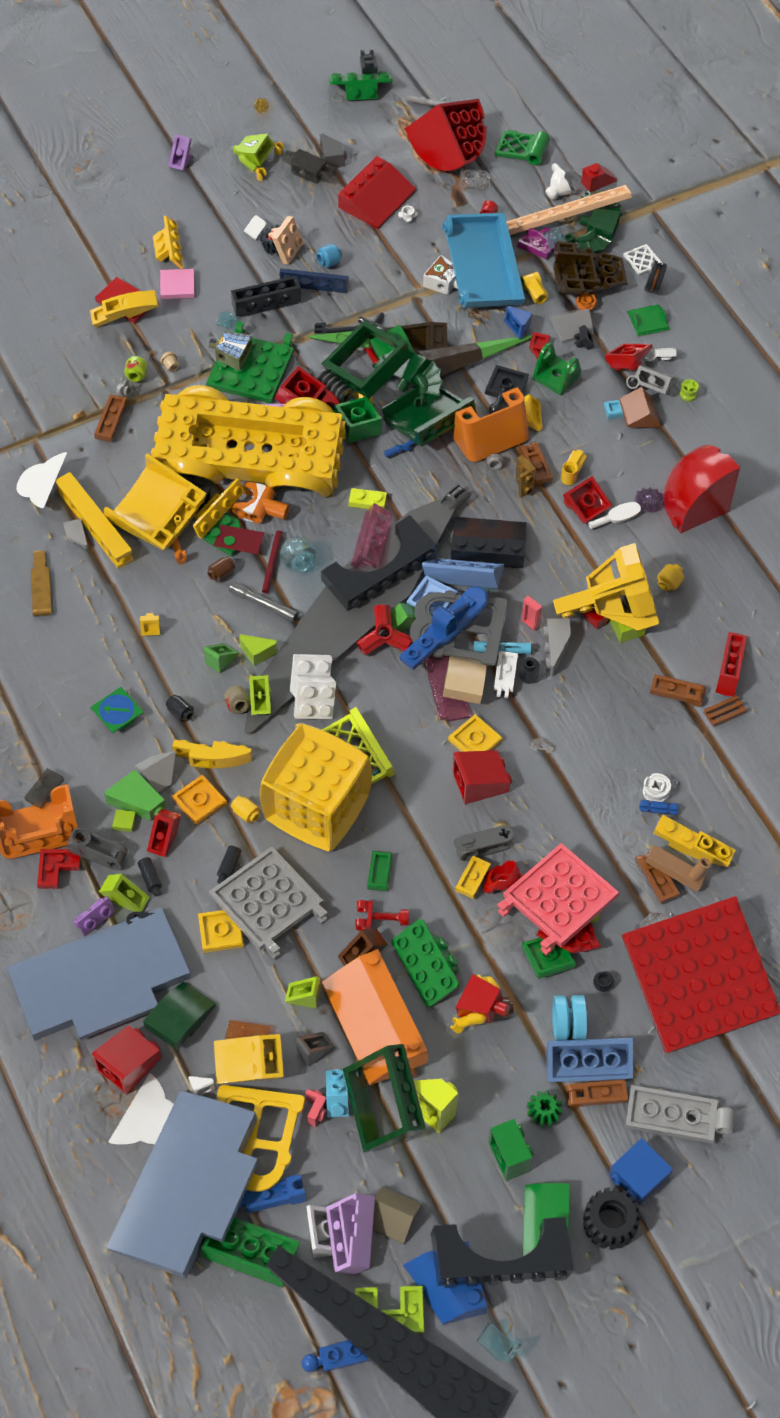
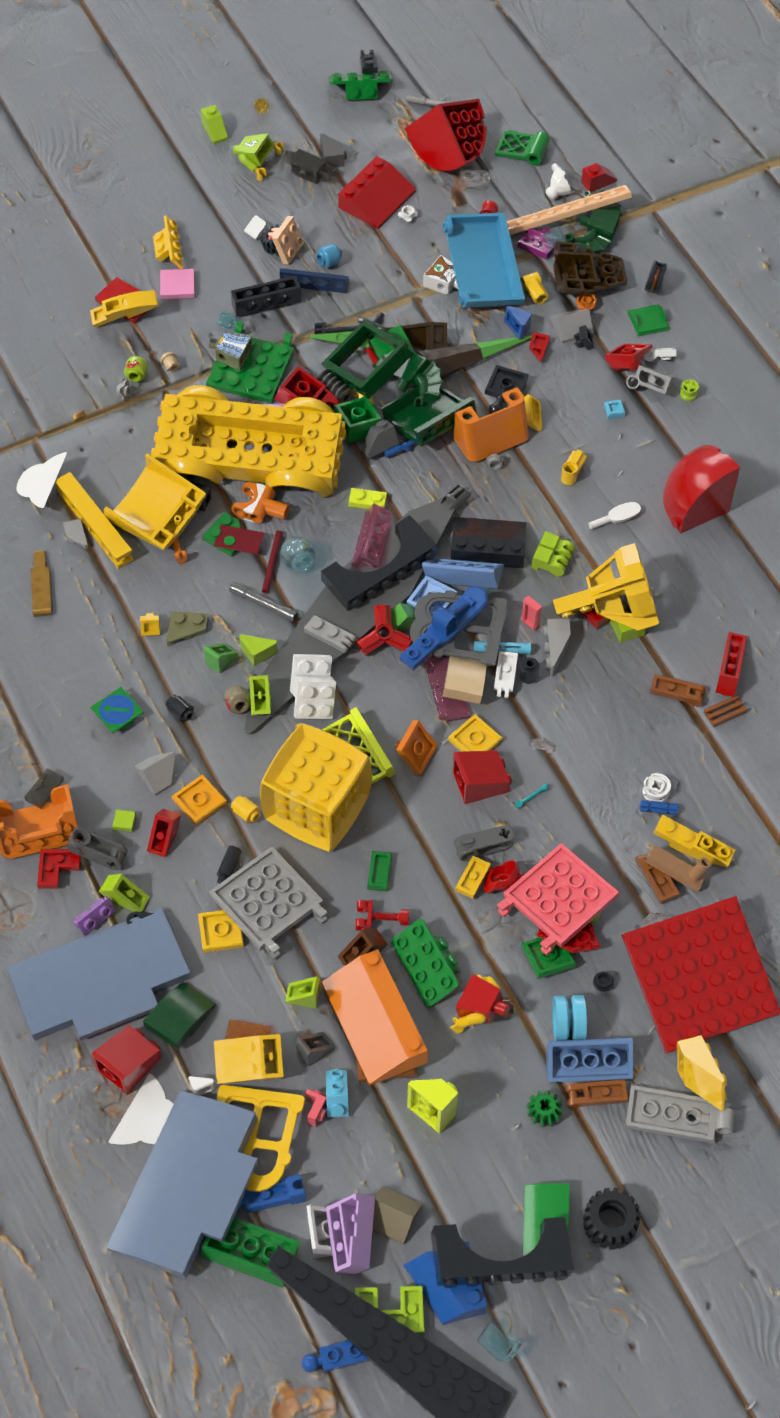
dark orange plate [94,394,127,442] -> none
bright green slope [104,769,166,821] -> none
black cylinder [137,857,162,897] -> none
medium lavender slope [168,134,192,171] -> none
yellow slope [172,739,253,769] -> none
yellow bracket [193,478,245,539] -> none
reddish brown brick [207,557,235,582] -> none
dark green window [343,1044,426,1153] -> none
green brick [488,1119,534,1181] -> none
pearl gold bracket [516,455,536,498] -> none
dark orange plate [519,441,553,485] -> none
green hose [533,342,581,396] -> none
red slope [562,476,612,524] -> none
blue piece [609,1138,673,1205] -> none
slope [619,387,661,427] -> none
white window [623,244,663,275] -> none
clear purple gear [635,487,664,512] -> none
yellow head [657,564,685,592] -> none
none -> olive wing [167,612,208,646]
none -> lime slope [201,105,228,144]
none -> light grey hinge [304,615,356,653]
none -> dark grey slope [360,420,399,459]
none -> orange tile [395,720,438,775]
none -> teal hinge [515,783,549,809]
none -> lime legs [531,531,575,576]
none -> yellow slope [677,1036,727,1111]

